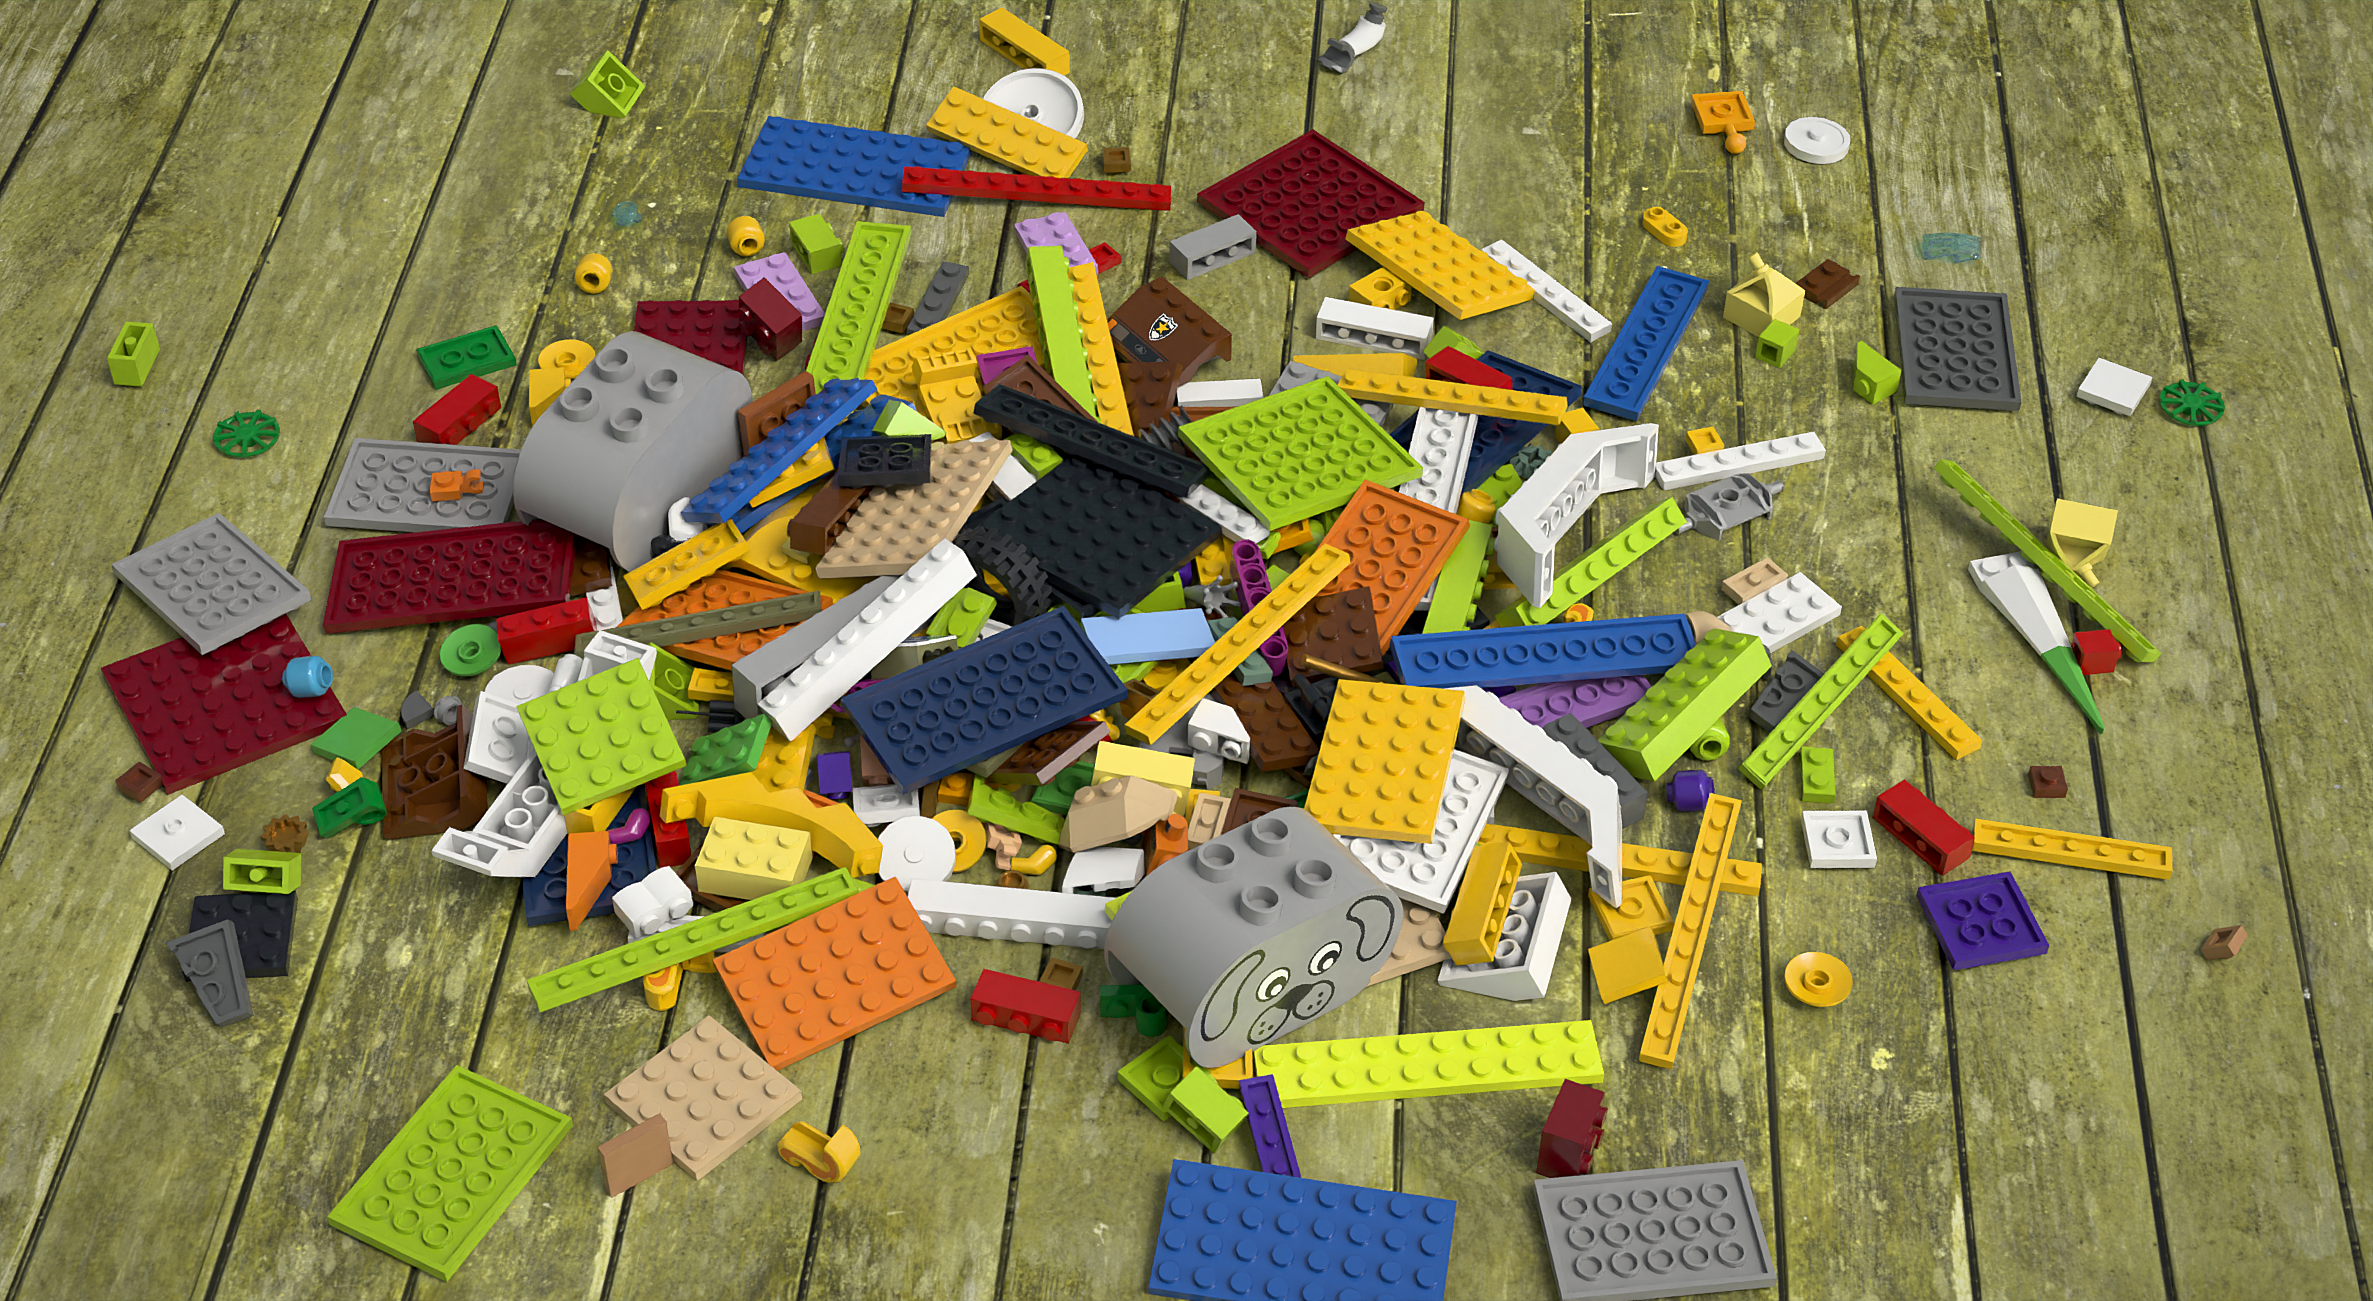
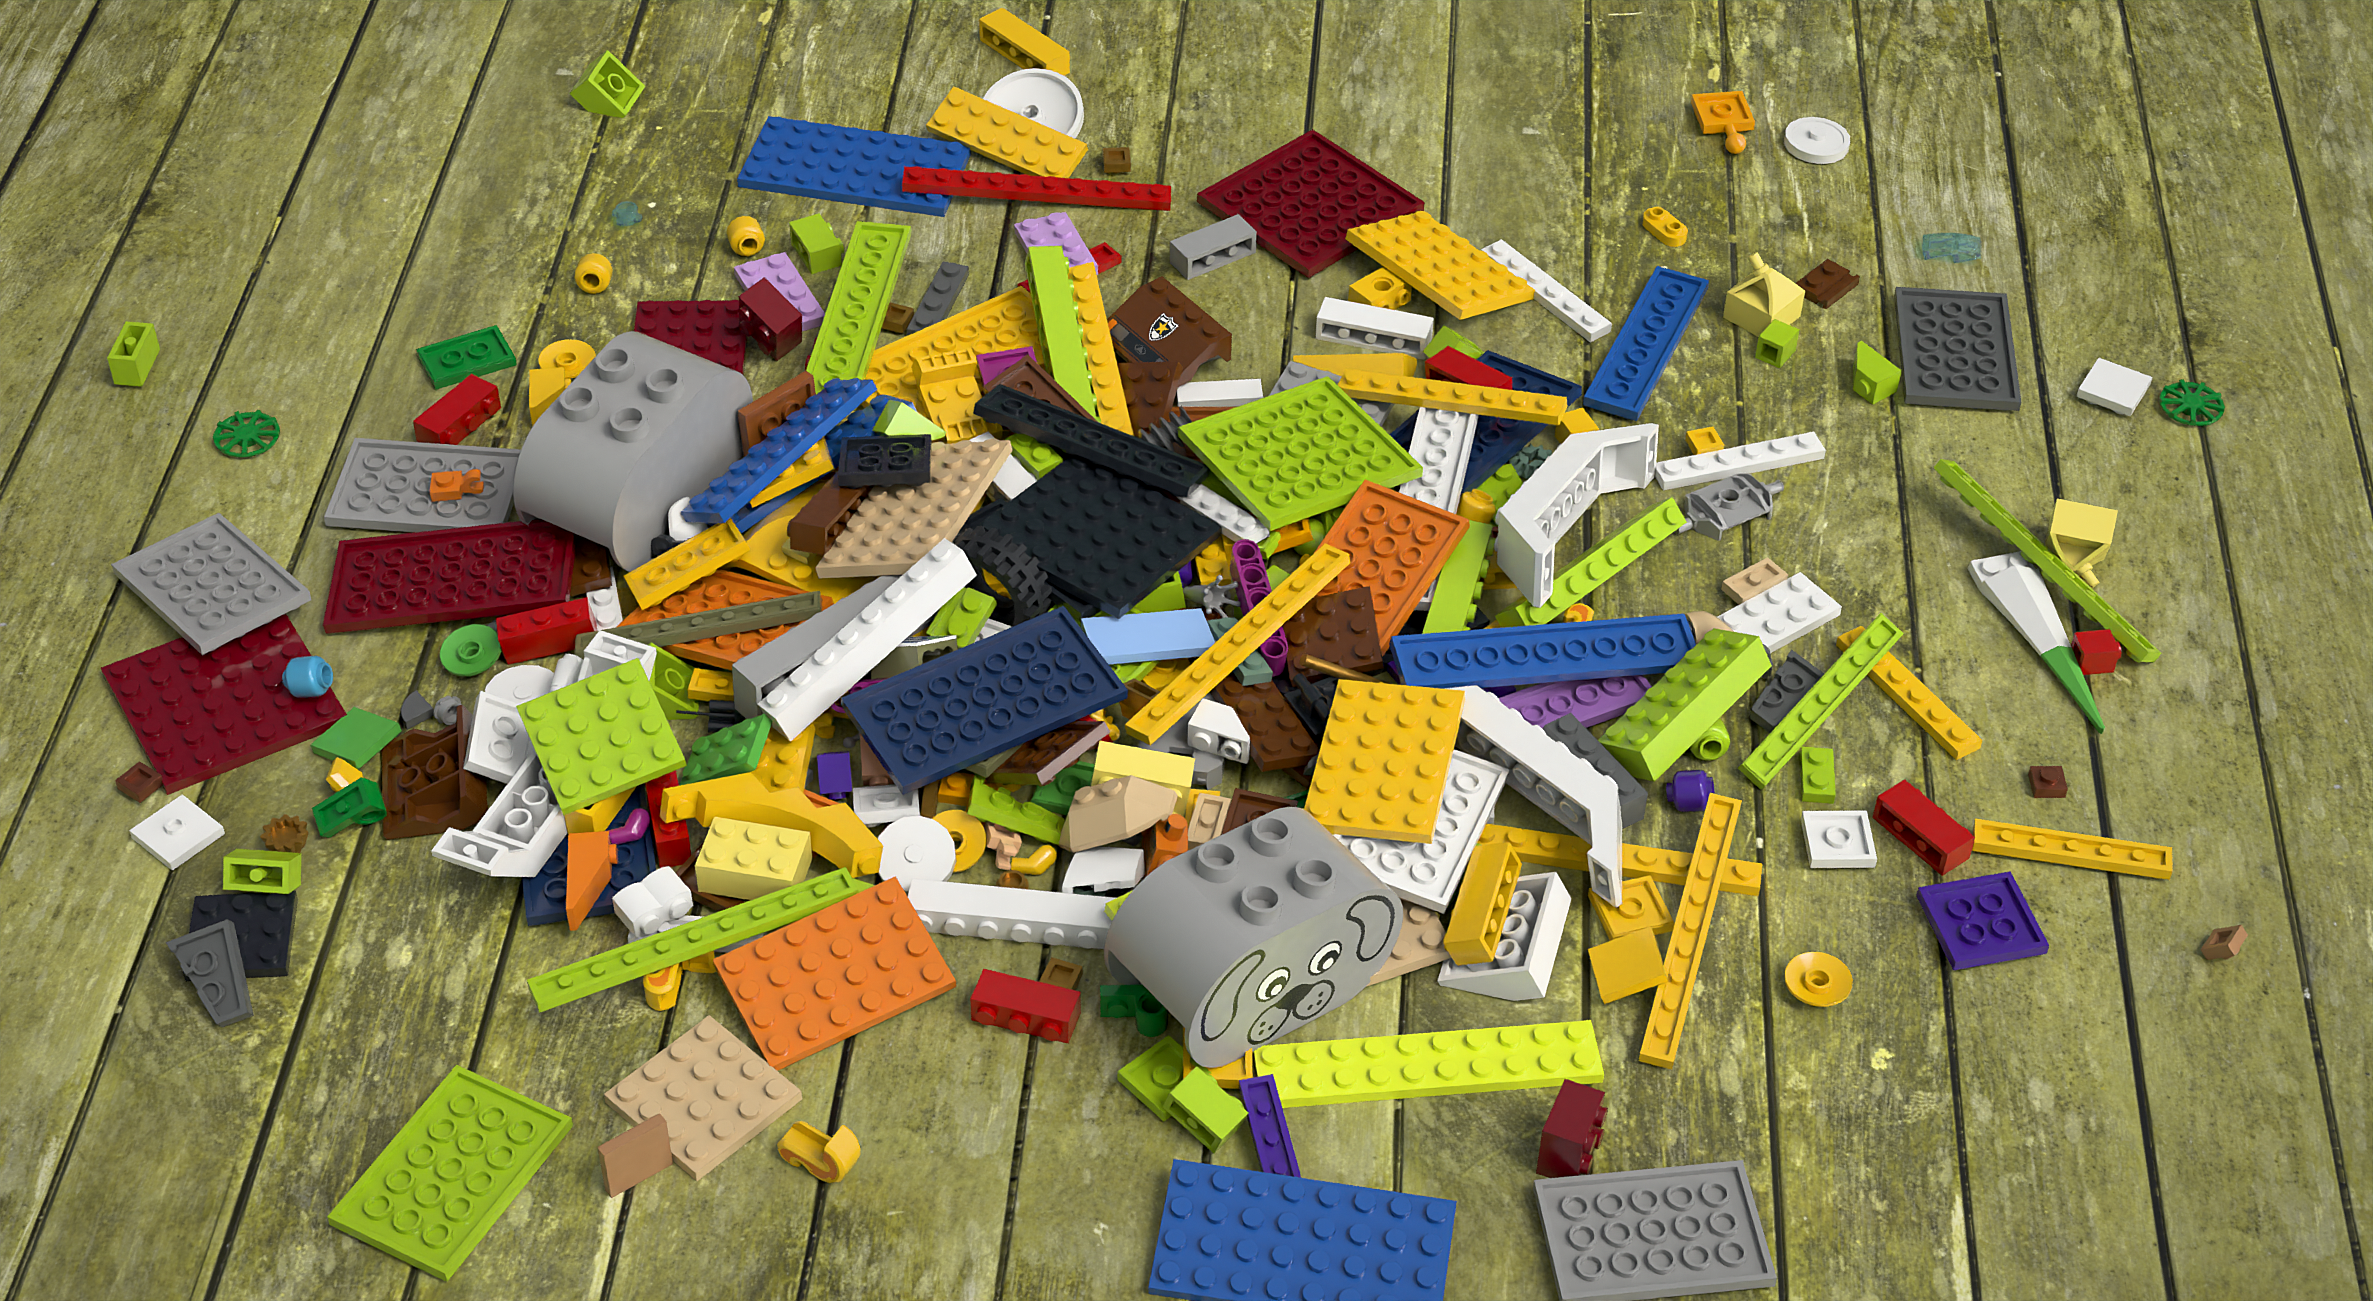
piece [1317,2,1387,74] -> none

